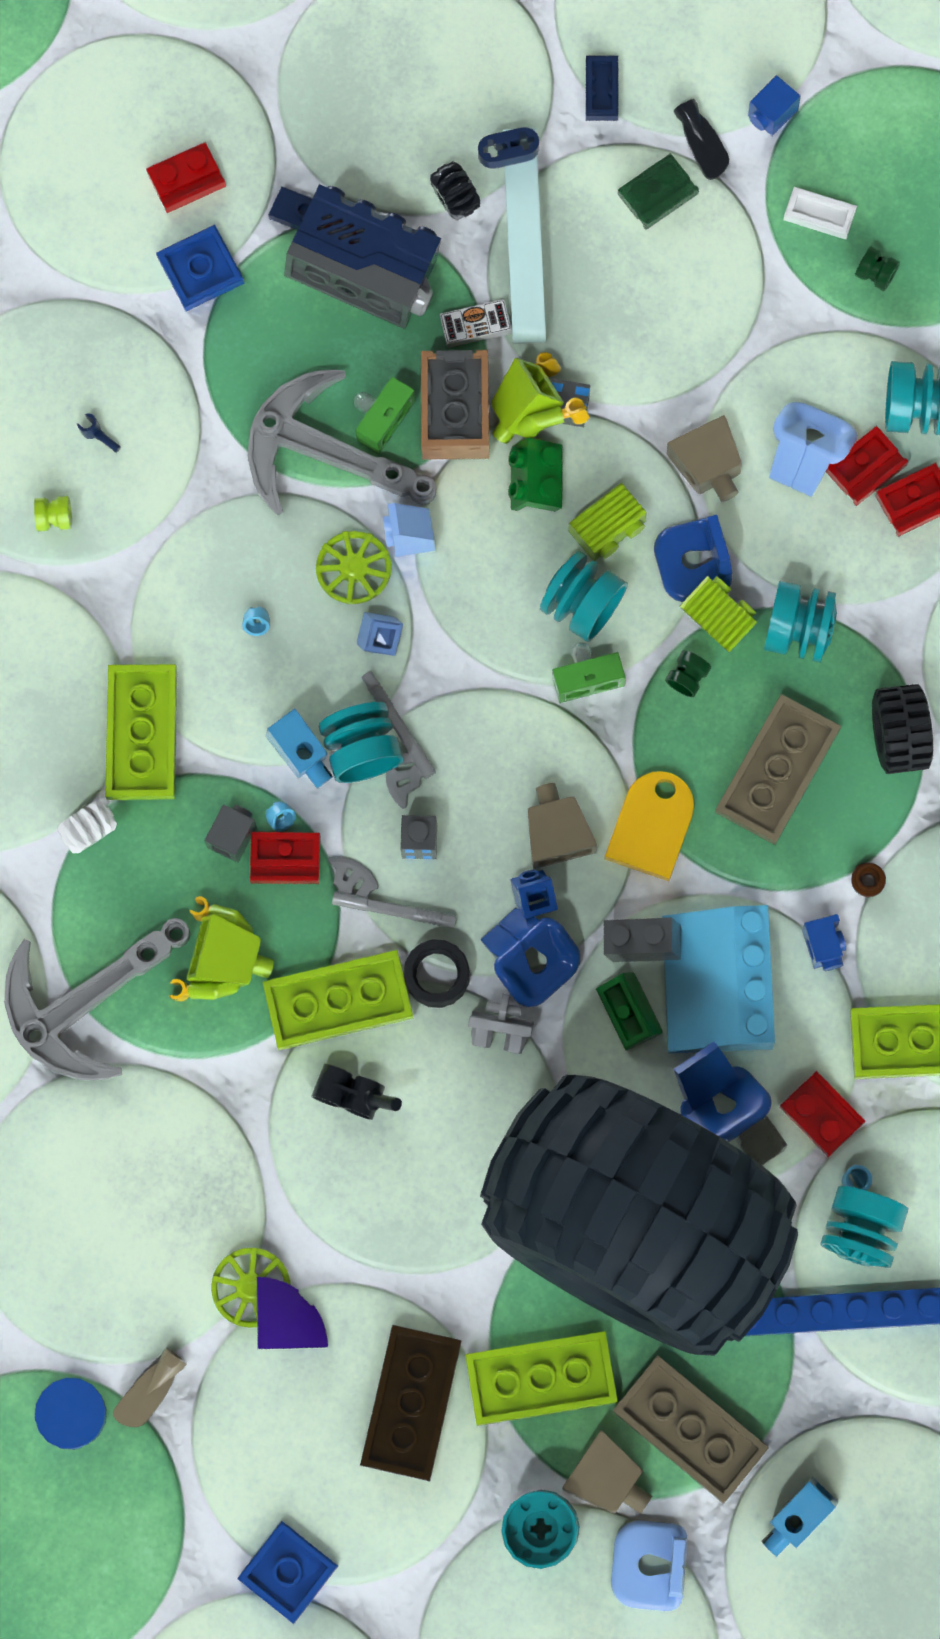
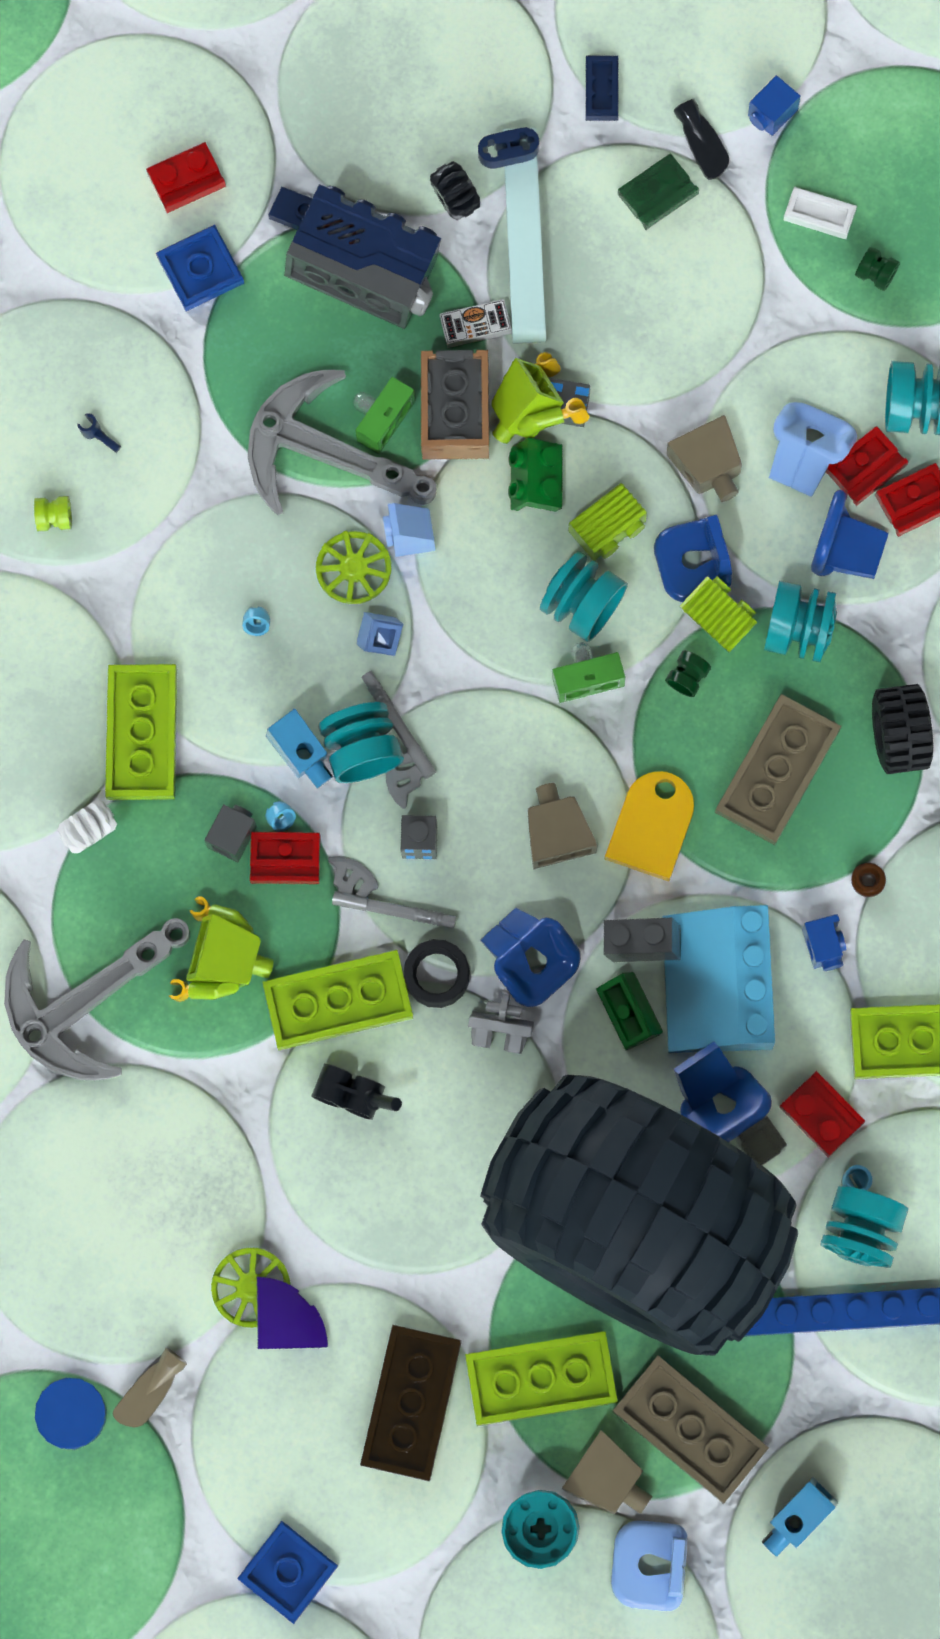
blue brick [510,870,558,919] -> none
none -> blue piece [811,490,889,579]

